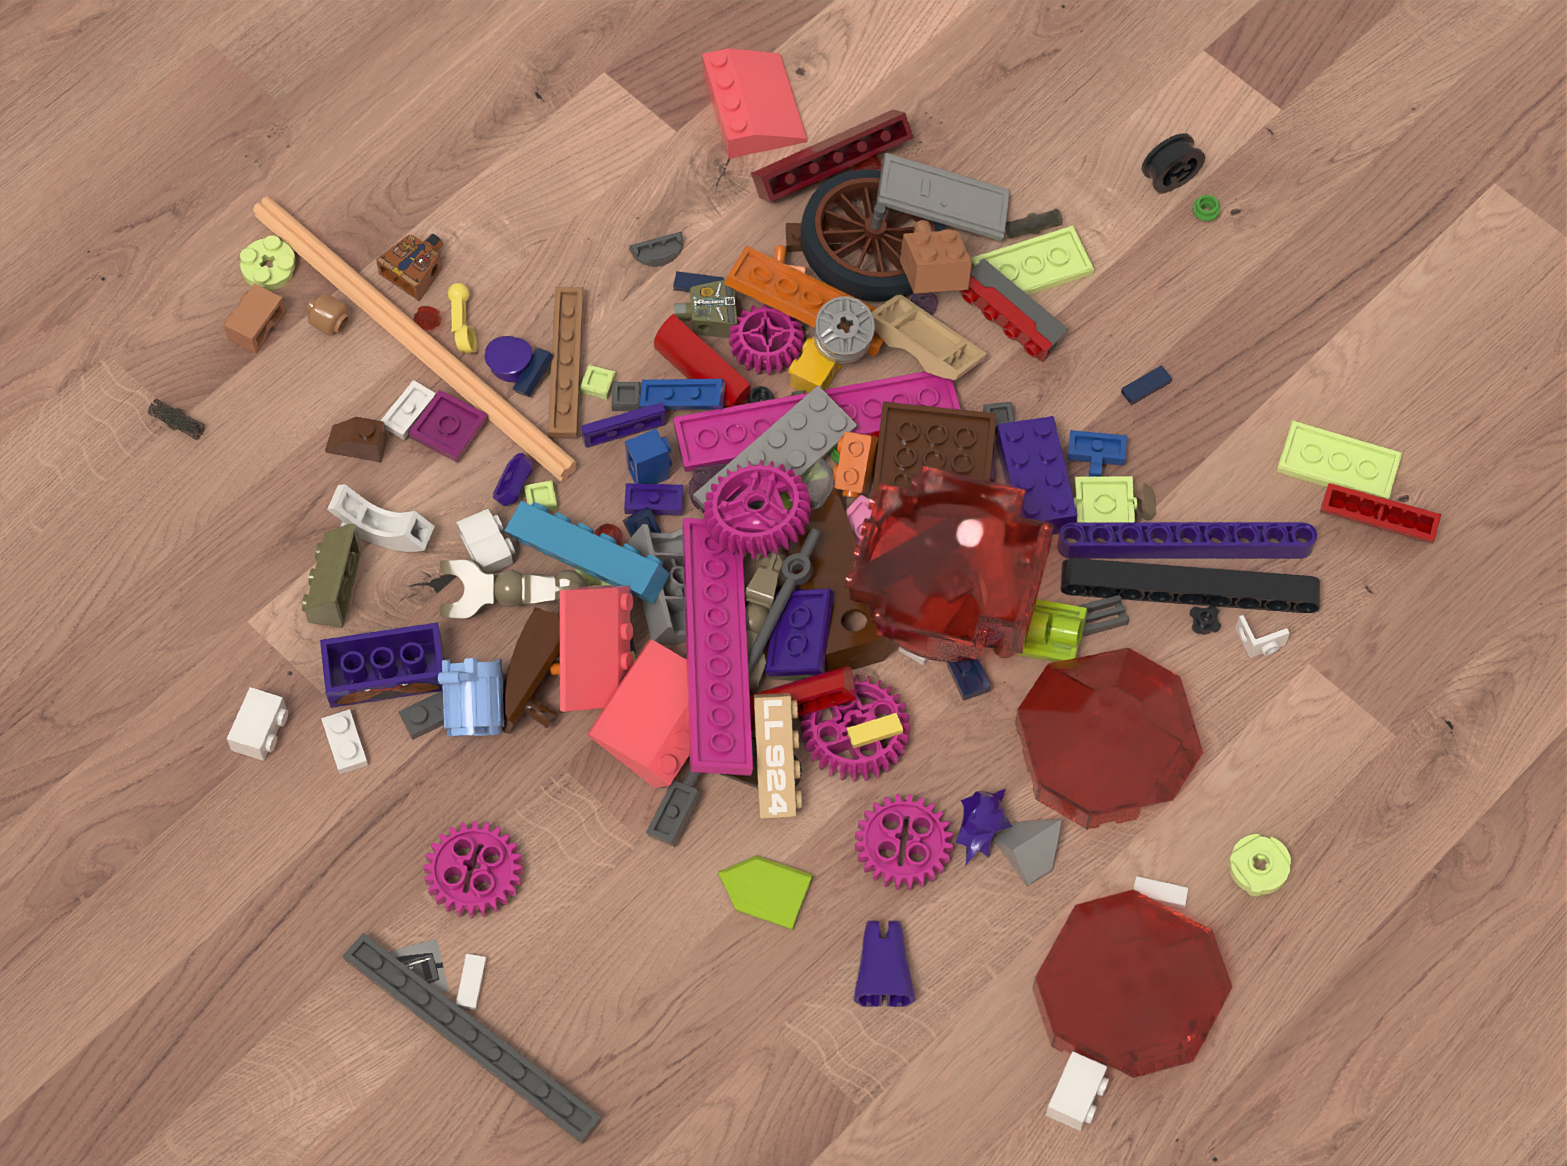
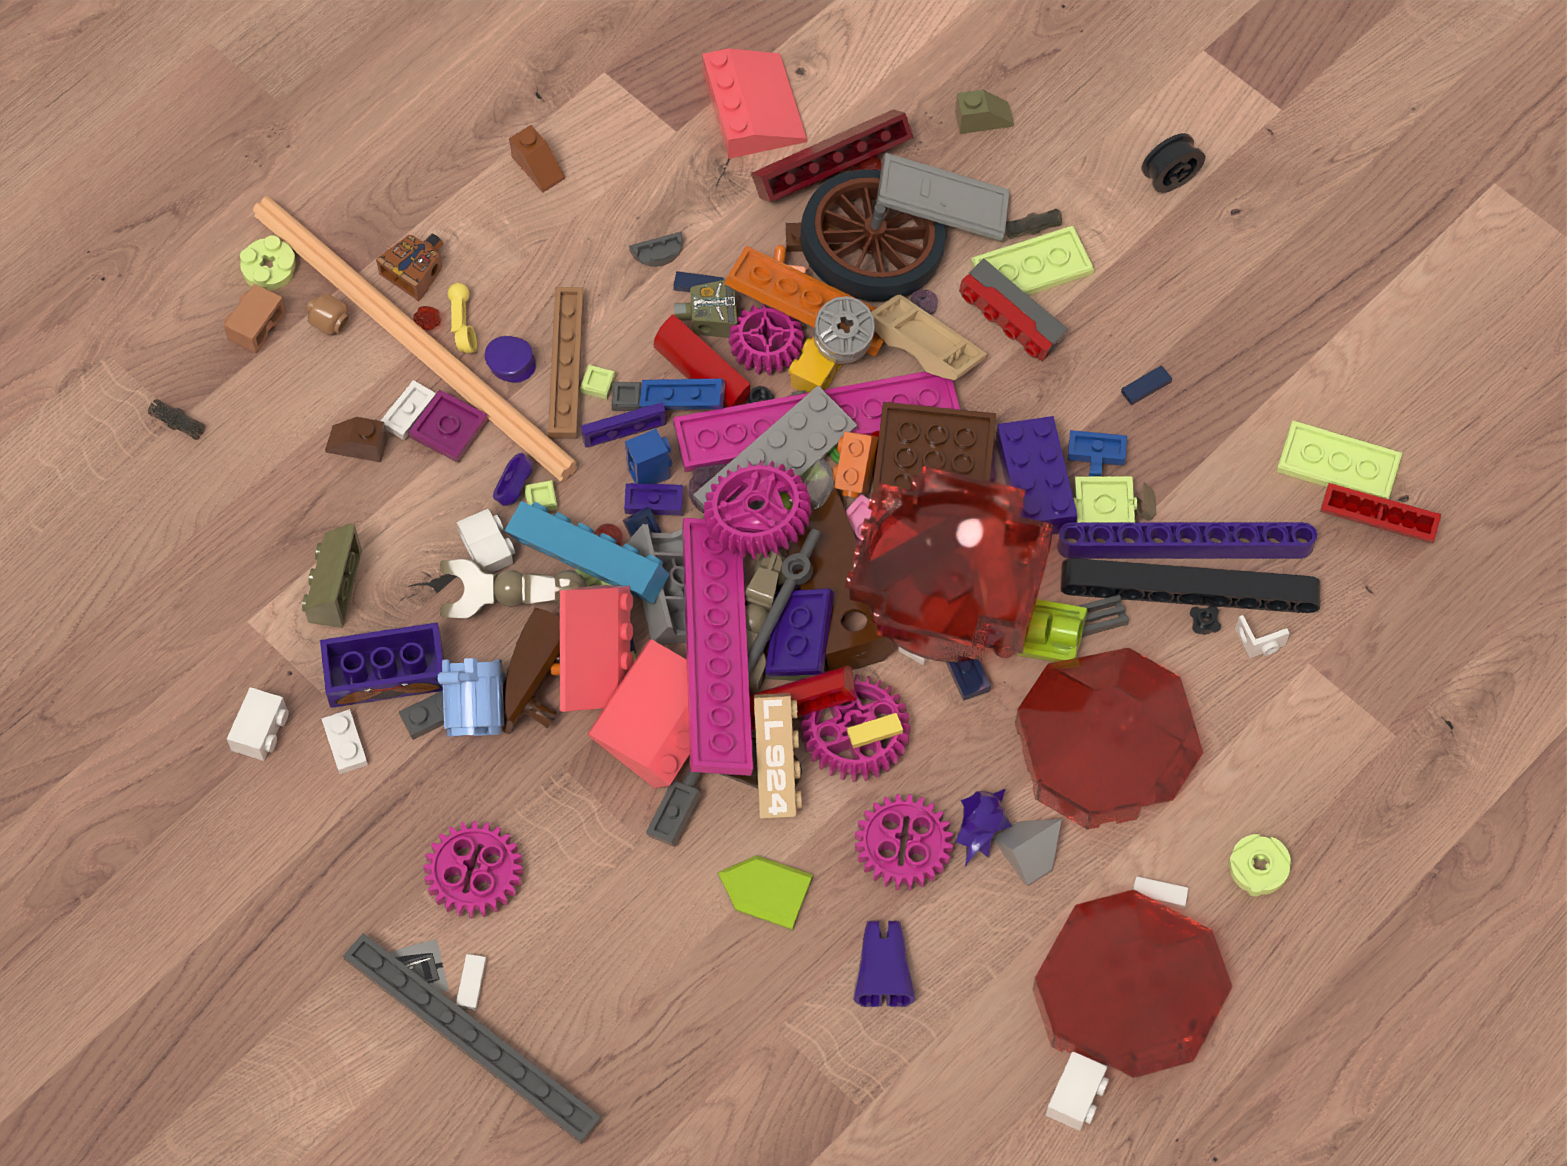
white arch [327,484,435,552] -> none
dark blue piece [512,348,554,397] -> none
nougat brick [900,220,972,294] -> none
dark grey tile [983,402,1015,433] -> none
bright green plate [1193,195,1220,221] -> none
none -> dark orange slope [509,125,565,192]
none -> olive slope [955,90,1013,134]

